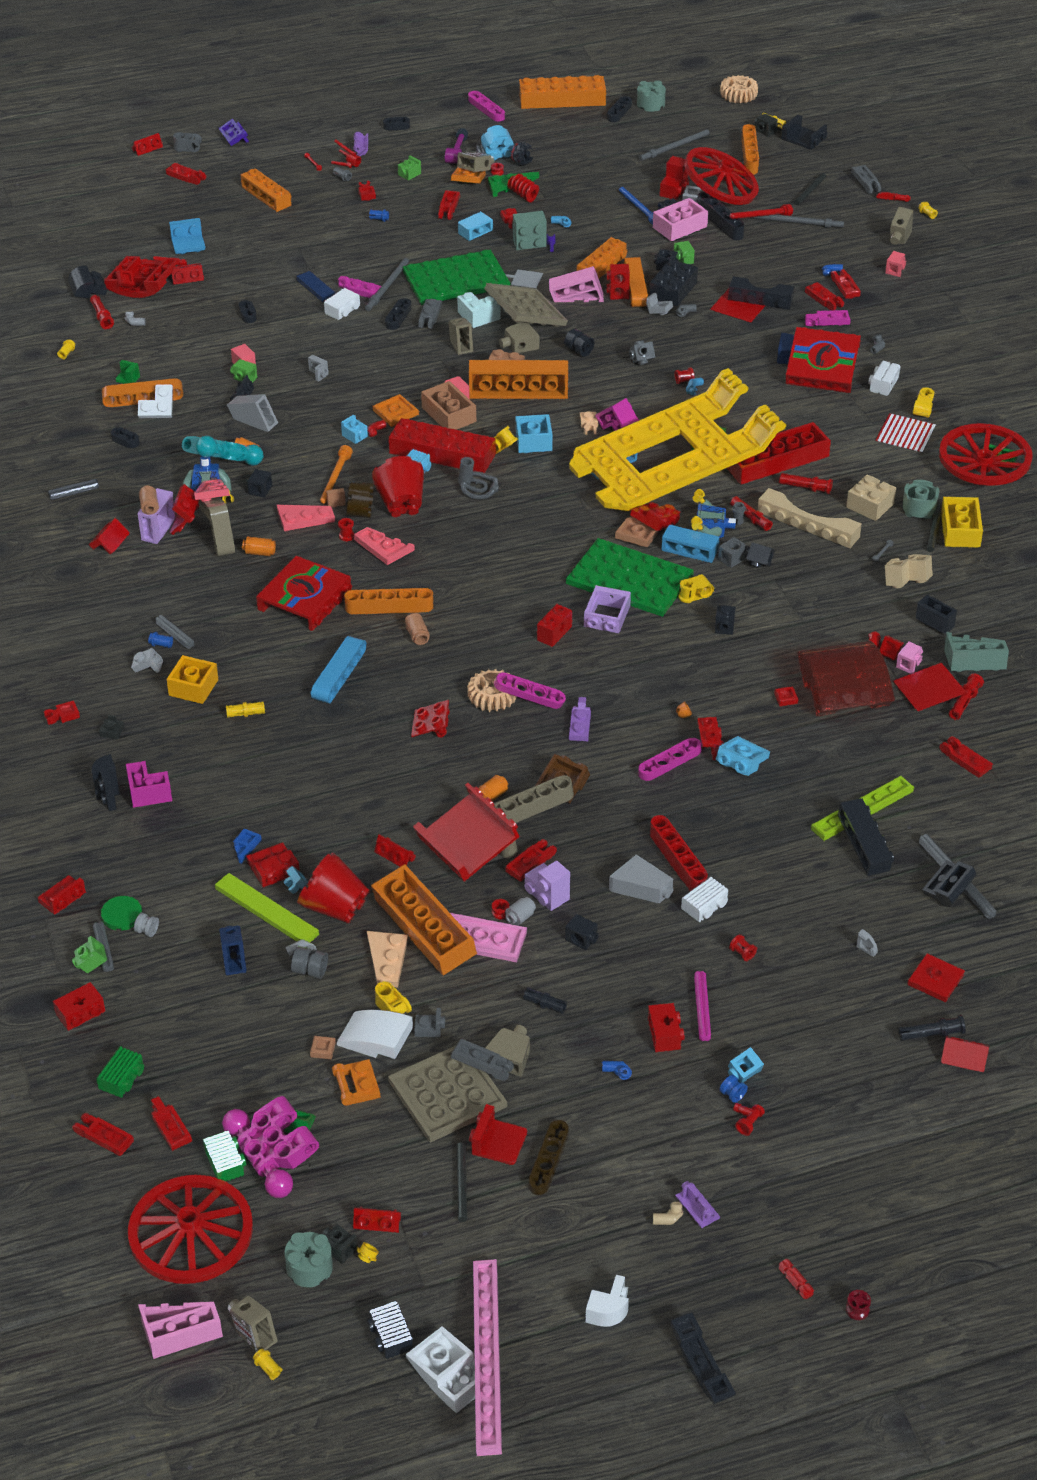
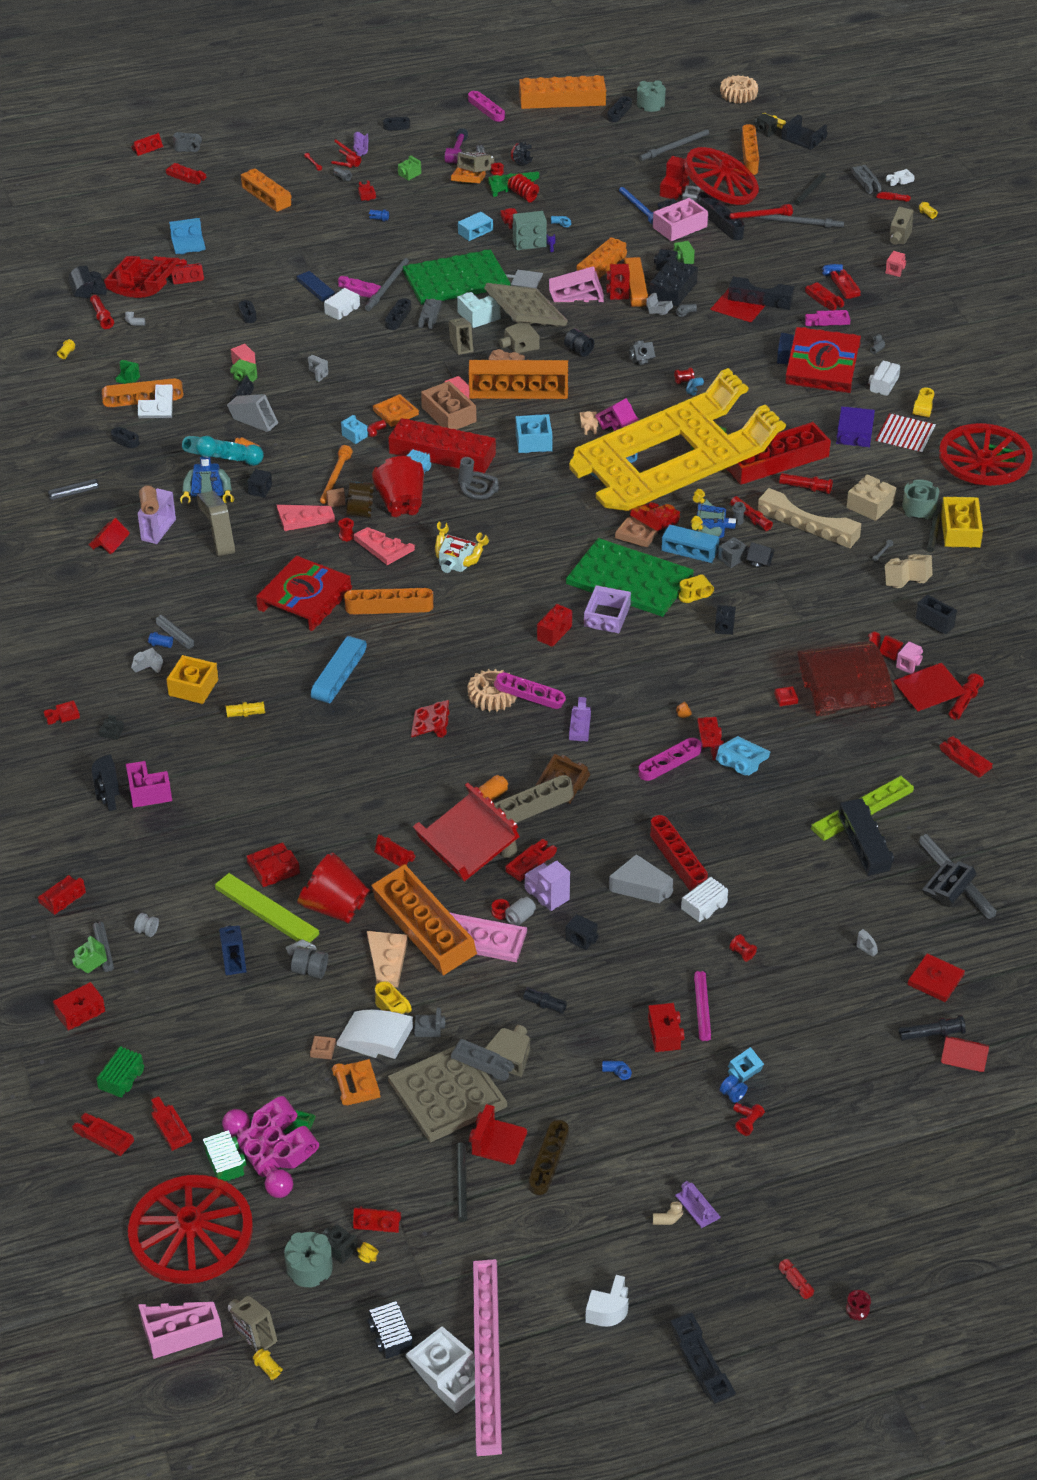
green tile [101,896,142,931] -> none
red bracket [170,484,200,535] -> none
coral wing [194,479,230,502] -> none
dark purple bracket [219,118,249,146] -> none
blue tile [233,829,261,864] -> none
orange head [242,536,276,556] -> none
medium azure tile [283,866,308,894] -> none
nougat head [405,613,430,645] -> none
red hinge [438,190,460,220] -> none
medium azure brick [481,125,514,160] -> none
yellow piece [494,426,518,454] -> none
sand green wedge [944,632,1009,672] -> none
none -> torso [435,522,489,573]
none -> dark purple brick [836,406,875,447]
none -> white plate [886,169,914,186]

